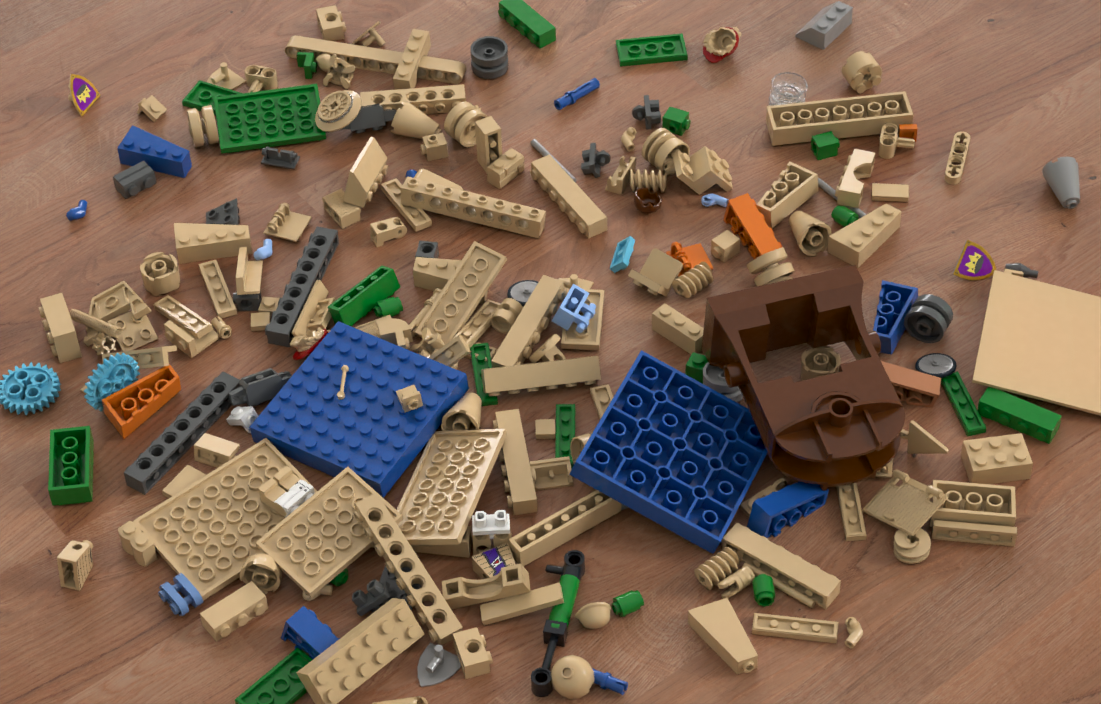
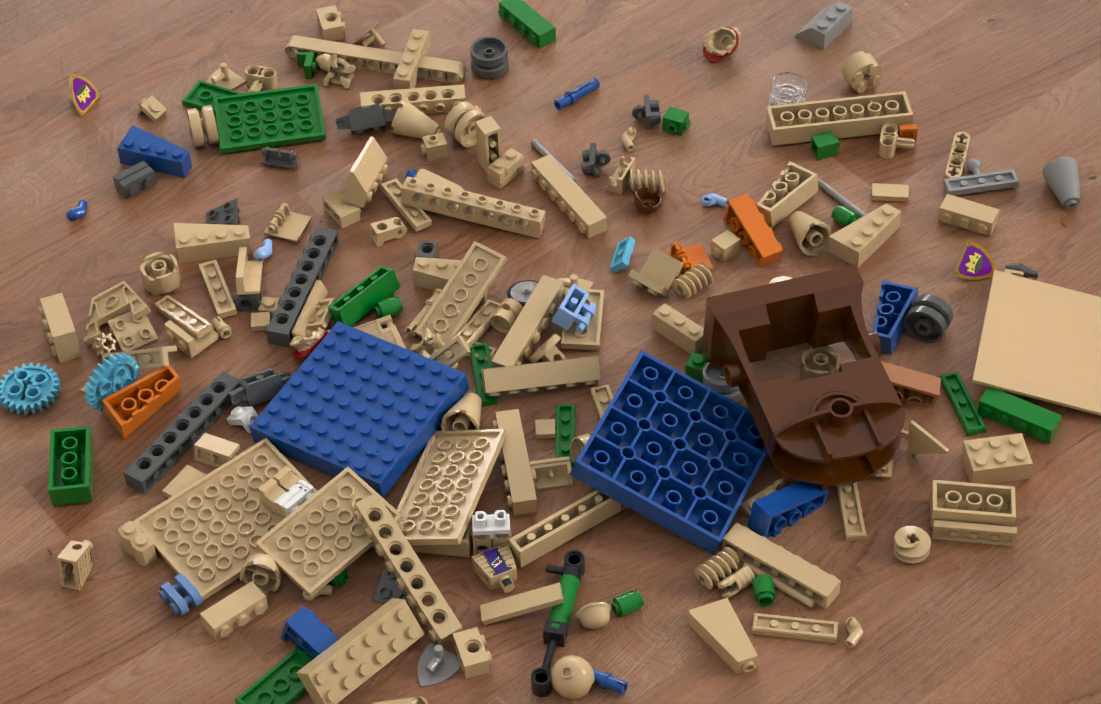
tan piece [69,309,122,339] -> none
tan piece [315,90,362,132] -> none
tan hinge [337,365,349,400] -> none
dark grey hips [352,579,390,616] -> none
tan brick [378,318,413,349] -> none
tan bracket [396,385,423,412] -> none
tan arch [442,564,531,609] -> none
green tile [615,33,688,67] -> none
tan wheel [642,128,690,176] -> none
tan bracket [672,146,733,195] -> none
tan wheel [747,247,795,286] -> none
tan arch [835,149,875,208] -> none
tan window [862,469,948,536] -> none
light grey wheel [915,353,957,378] -> none
none -> tan brick [938,194,999,236]
none -> light grey plate [943,159,1019,196]

